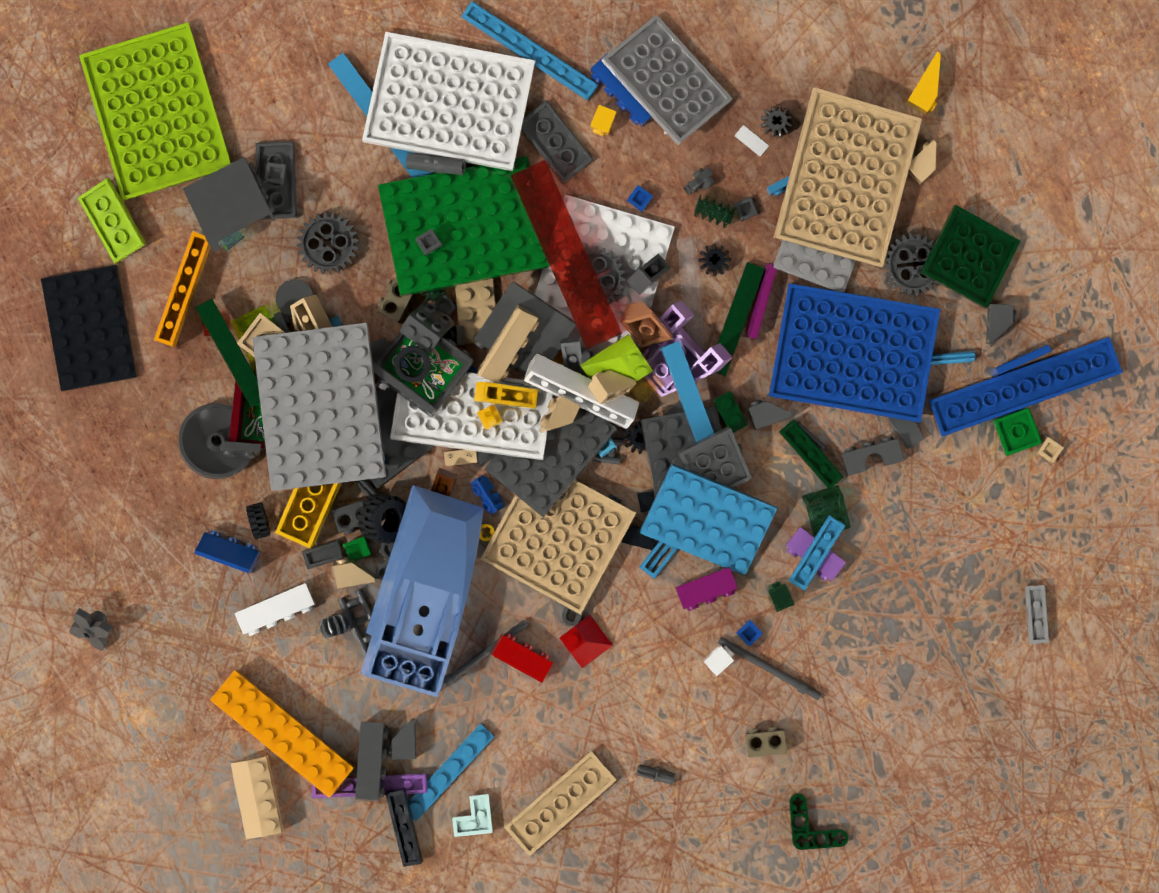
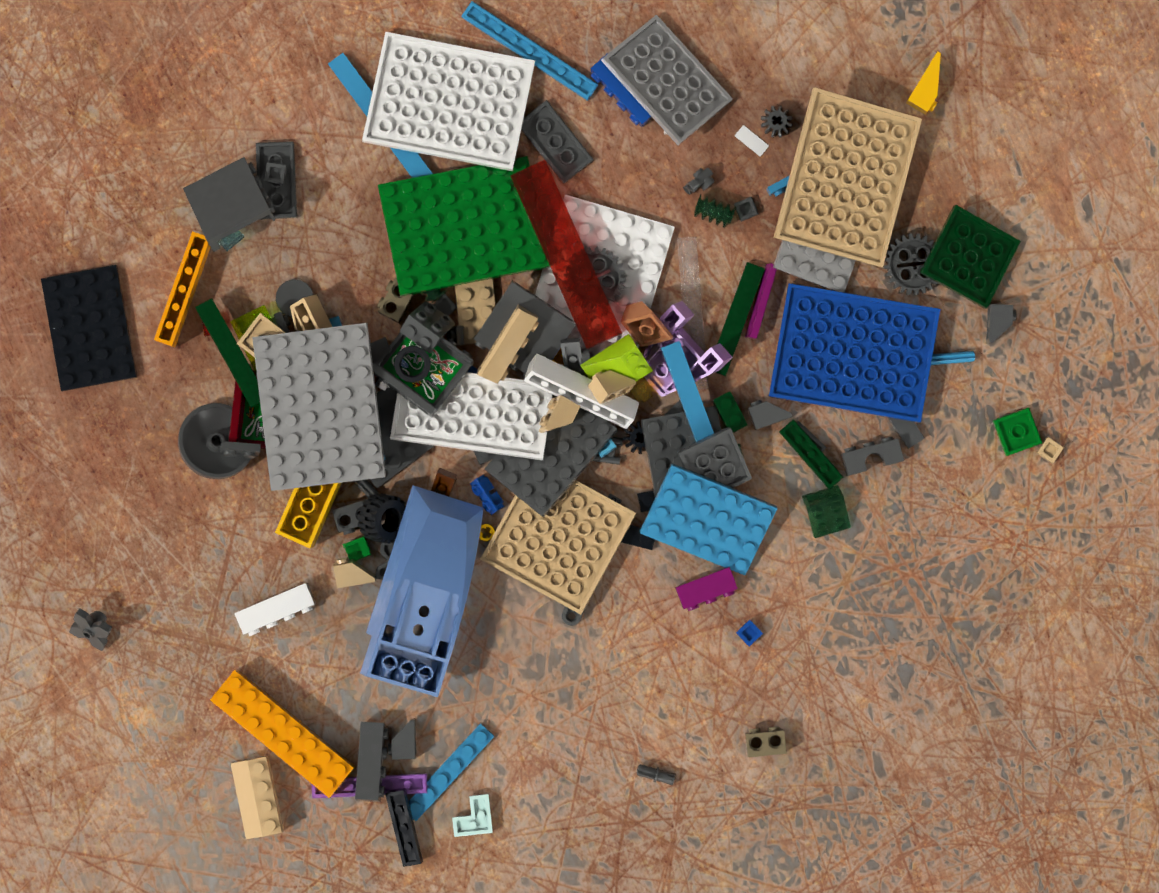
lime tile [77,178,147,264] -> none
lime plate [79,22,231,201] -> none
blue slope [194,530,261,573] -> none
black tyre [246,502,271,540] -> none
dark grey gear [297,212,359,275] -> none
dark grey tile [302,540,344,570] -> none
dark grey gear [319,612,352,638] -> none
dark grey bar [338,589,373,658] -> none
dark grey axle [406,153,466,175] -> none
dark grey plate [415,229,442,256] -> none
dark grey bar [440,620,528,691] -> none
tan sticker [444,450,477,466] -> none
yellow slope [474,382,538,409] -> none
yellow tile [477,404,503,431] -> none
red brick [490,633,553,683] -> none
tan plate [504,751,617,856] -> none
red slope [559,615,613,668] -> none
yellow brick [590,105,617,137] -> none
blue plate [627,185,653,212] -> none
dark grey slope [627,253,671,295] -> none
dark azure tile [639,541,677,579] -> none
black gear [698,244,731,277] -> none
white brick [702,645,734,676] -> none
dark grey bar [718,637,822,700] -> none
clear green brick [766,581,795,612] -> none
medium lavender brick [785,527,846,581] -> none
dark azure tile [788,515,846,591] -> none
dark green beam [789,793,848,850] -> none
tan slope [908,140,936,185] -> none
blue plate [928,337,1123,437] -> none
blue tile [990,345,1051,377] -> none
light grey plate [1024,585,1049,644] -> none

